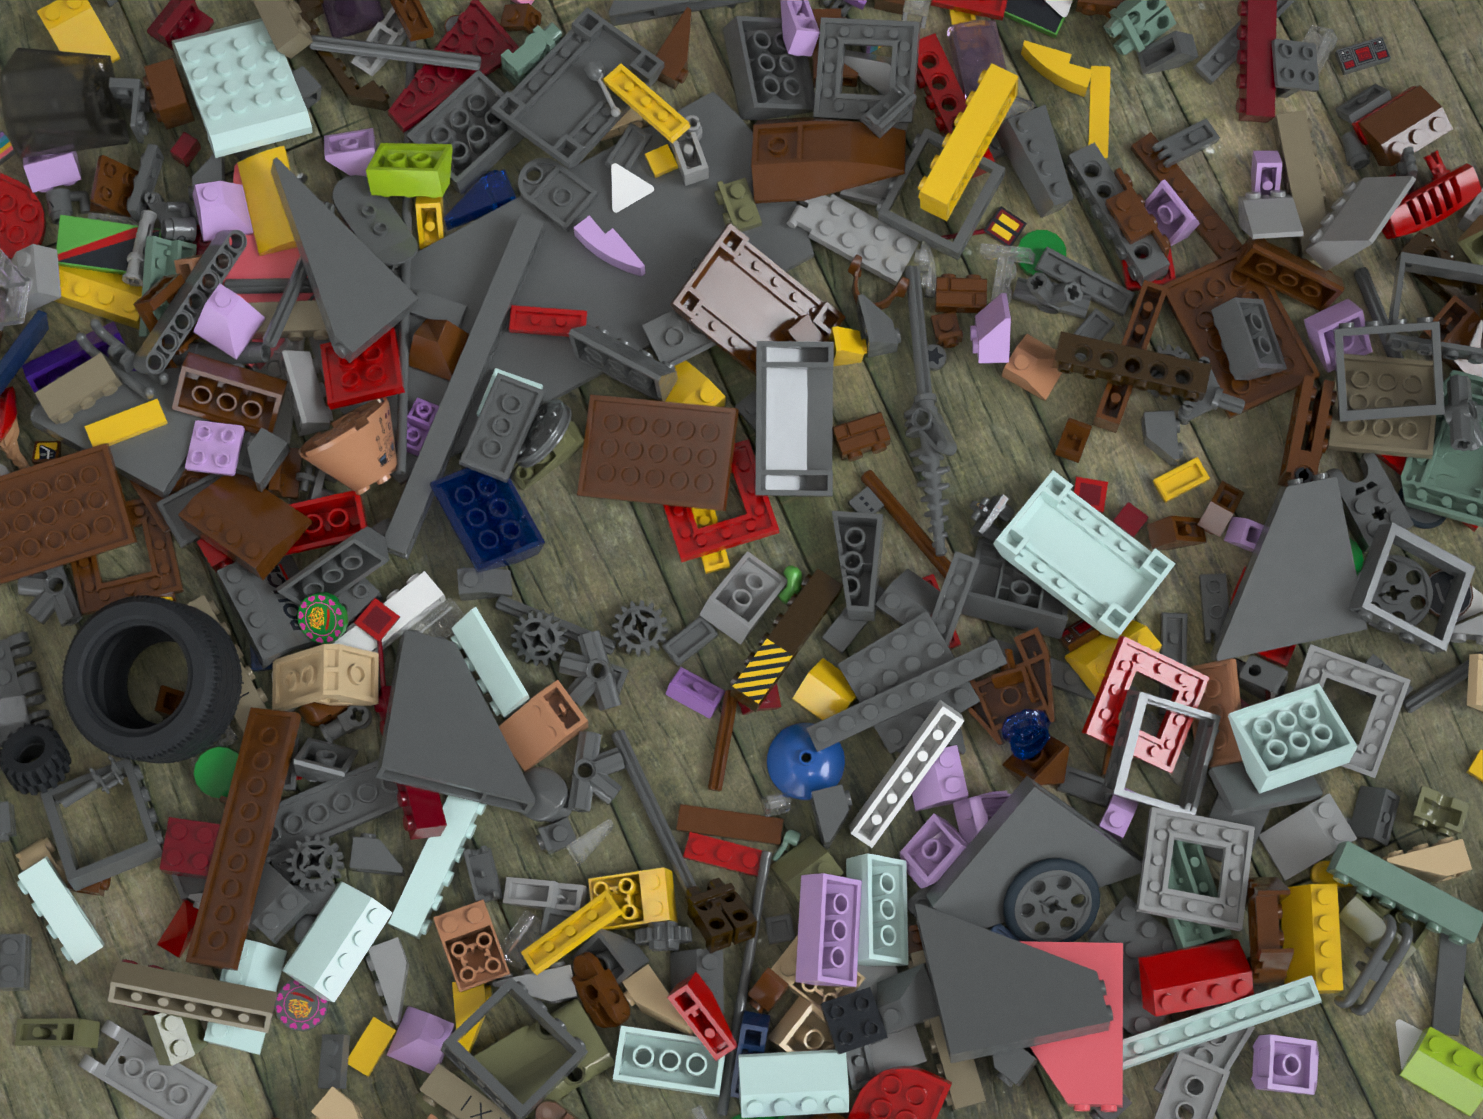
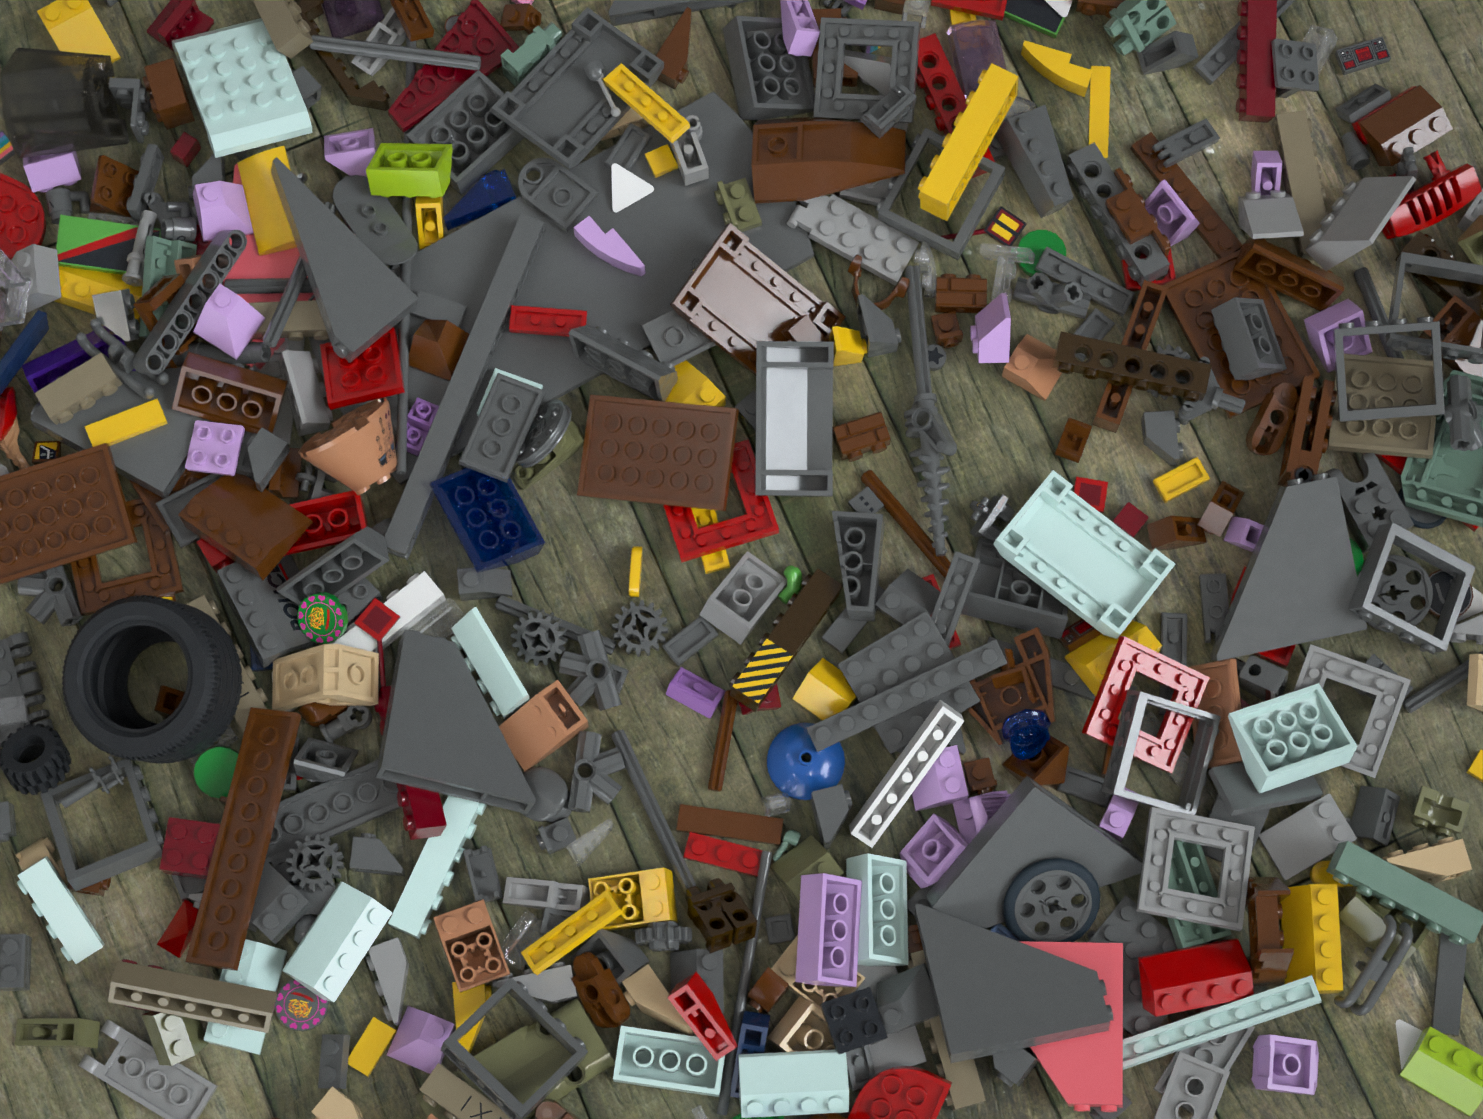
none -> slope [92,289,140,341]
none -> yellow tile [629,546,643,597]
none -> reddish brown bracket [963,757,997,796]
none -> reddish brown piece [1246,382,1298,456]

